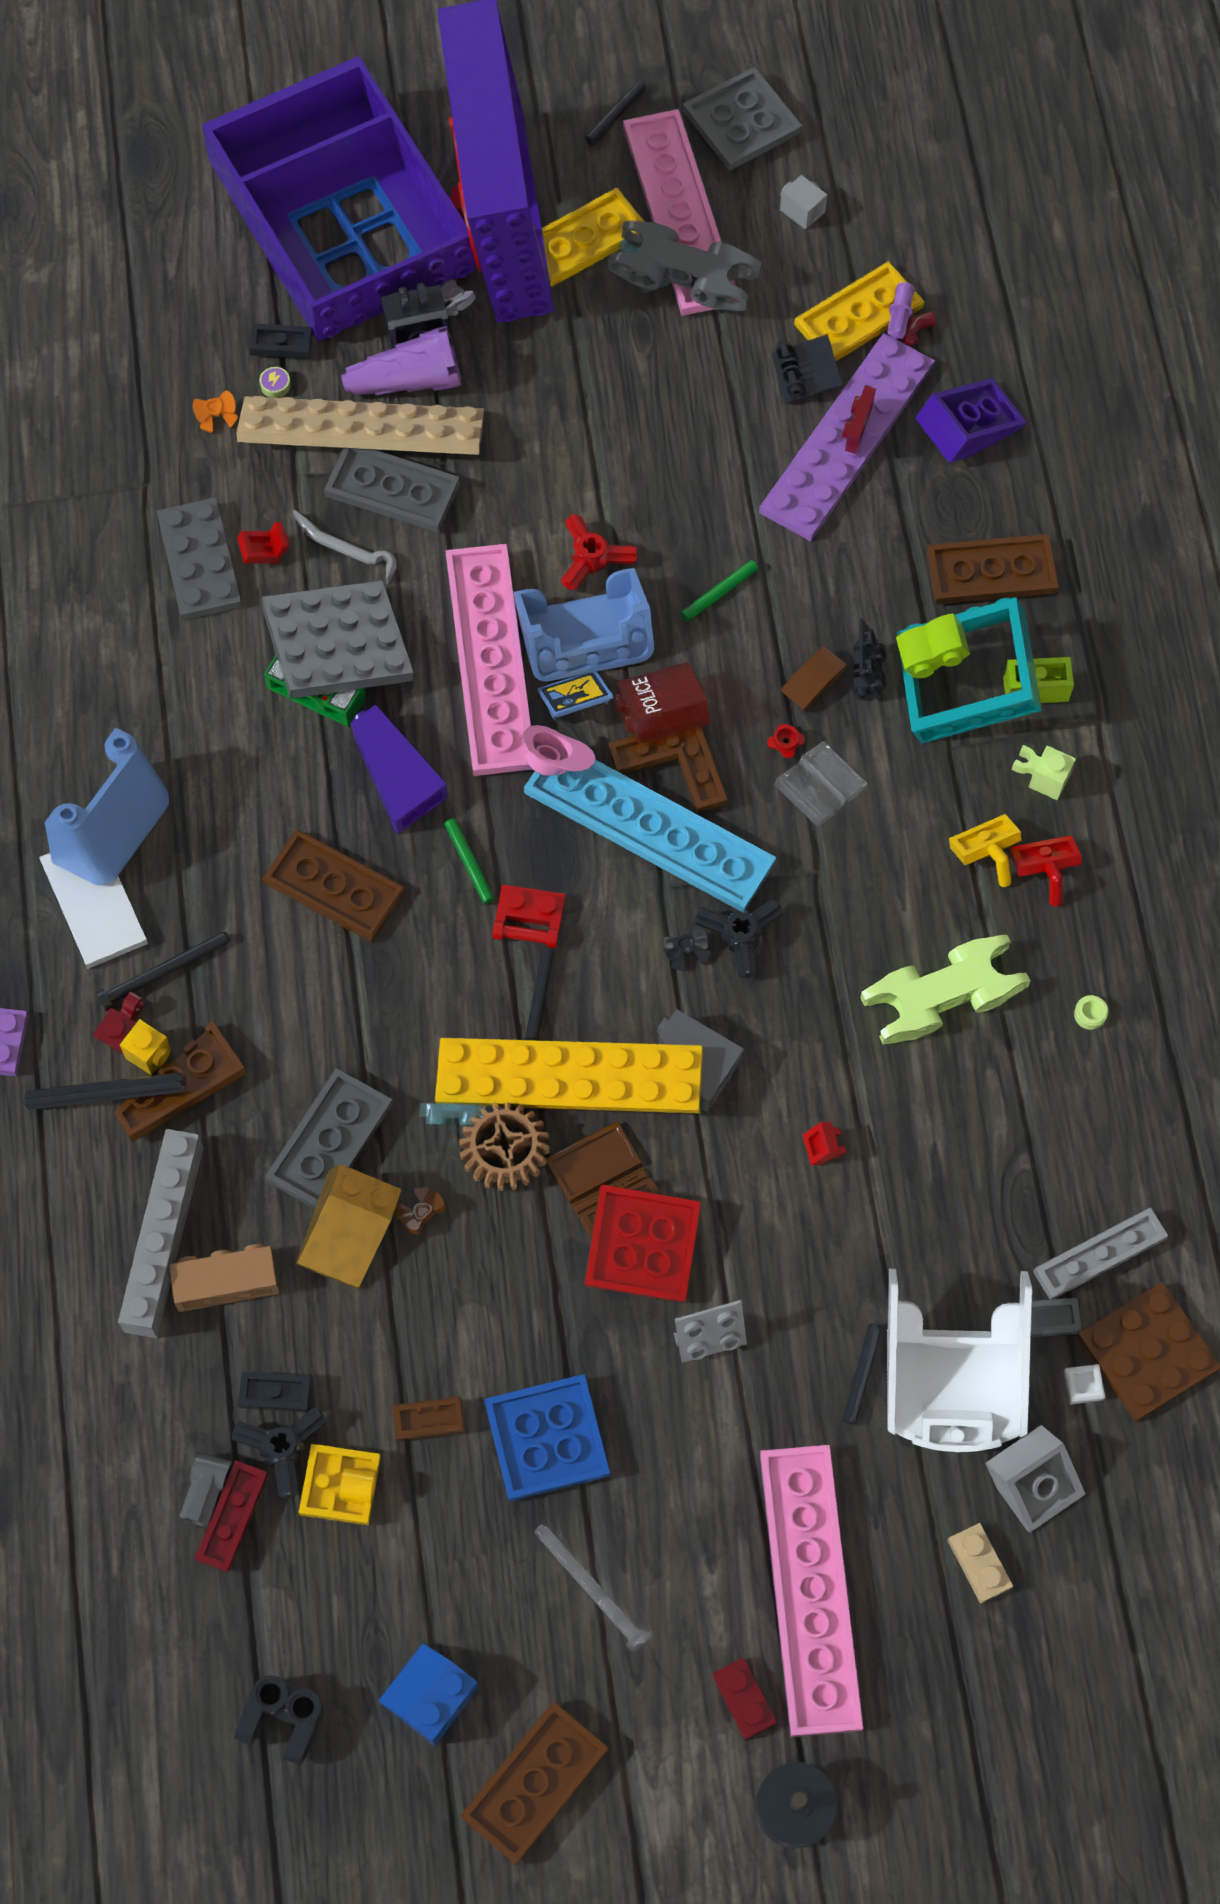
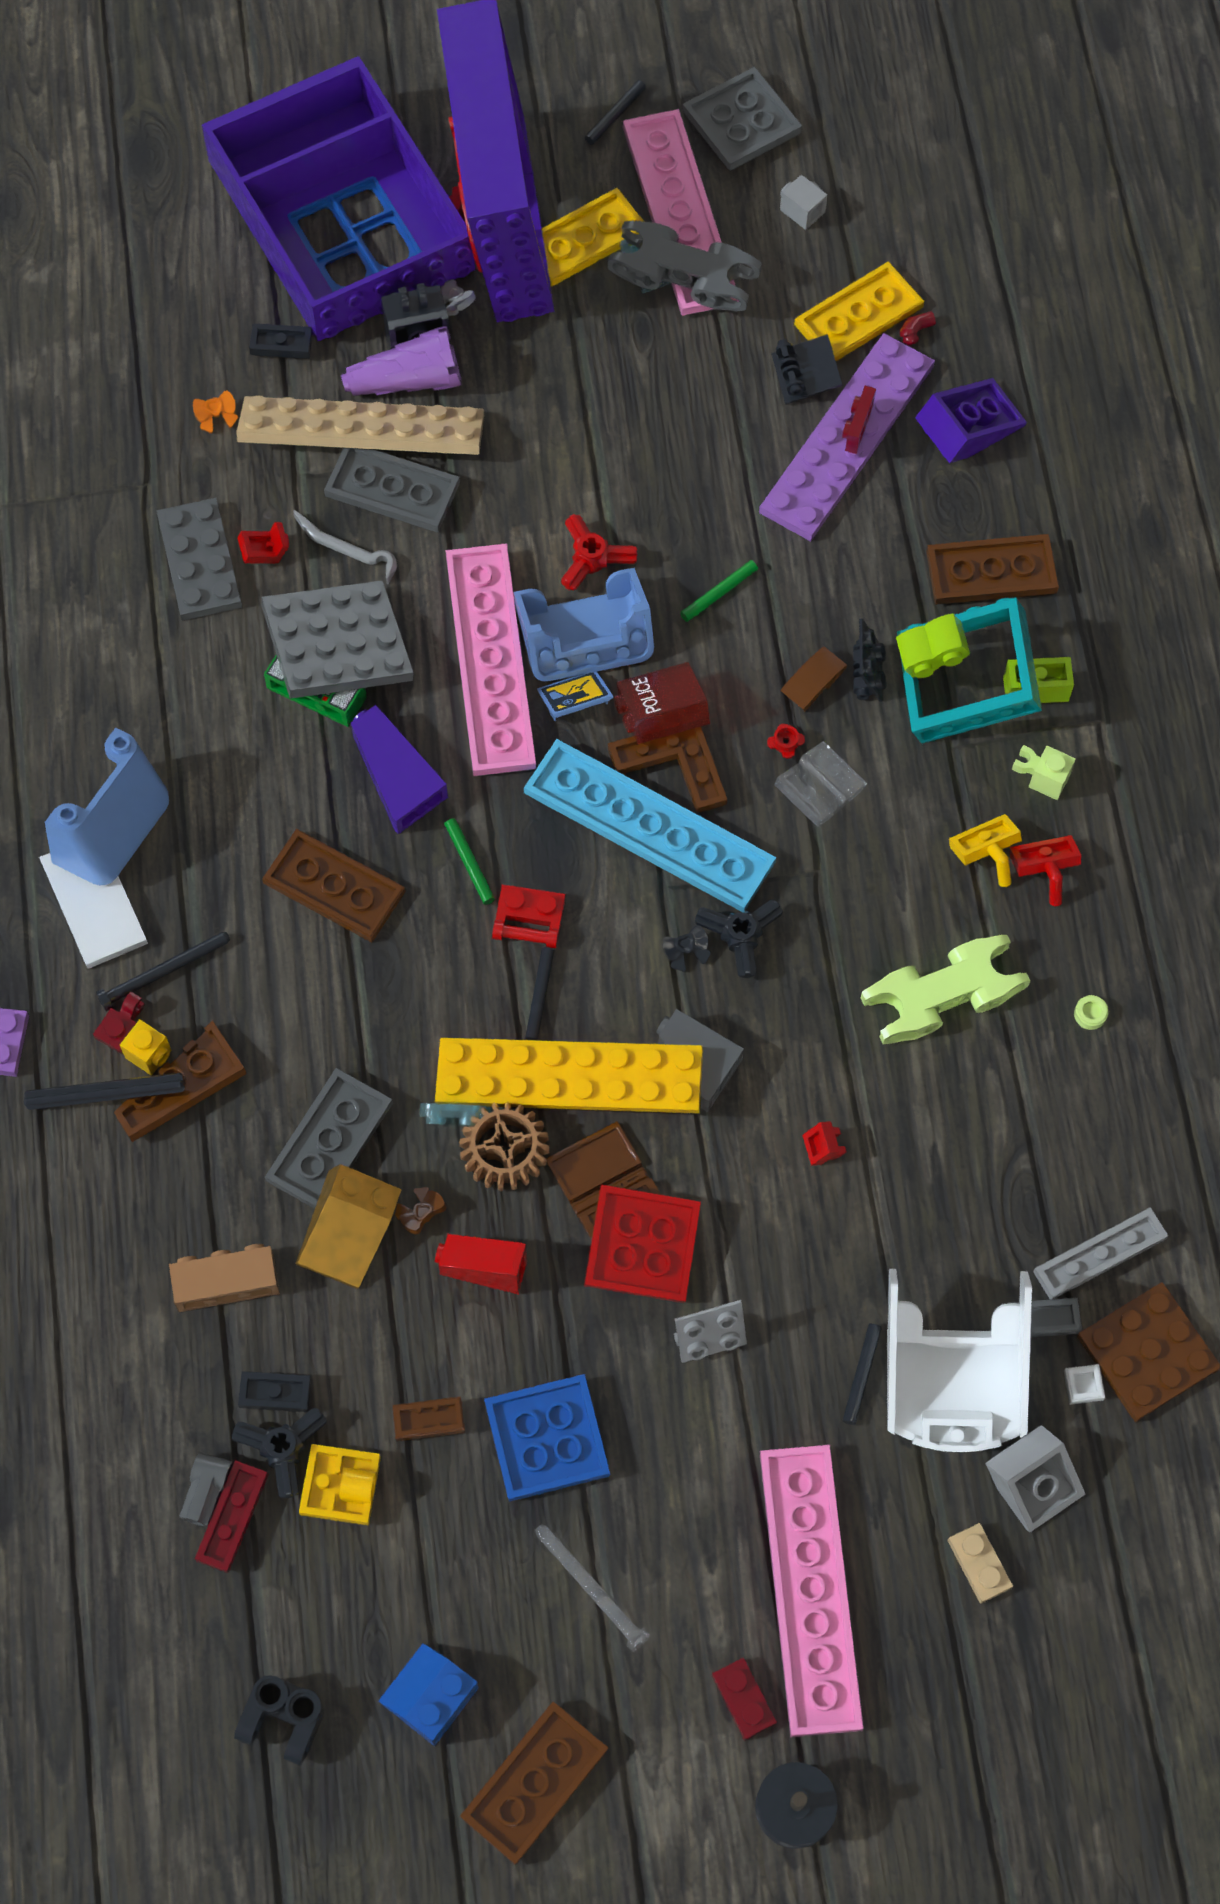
light grey brick [118,1129,204,1338] -> none
tile [260,367,291,398] -> none
bright pink piece [522,725,595,776] -> none
medium lavender axle [887,282,915,340] -> none
none -> red slope [435,1234,527,1294]

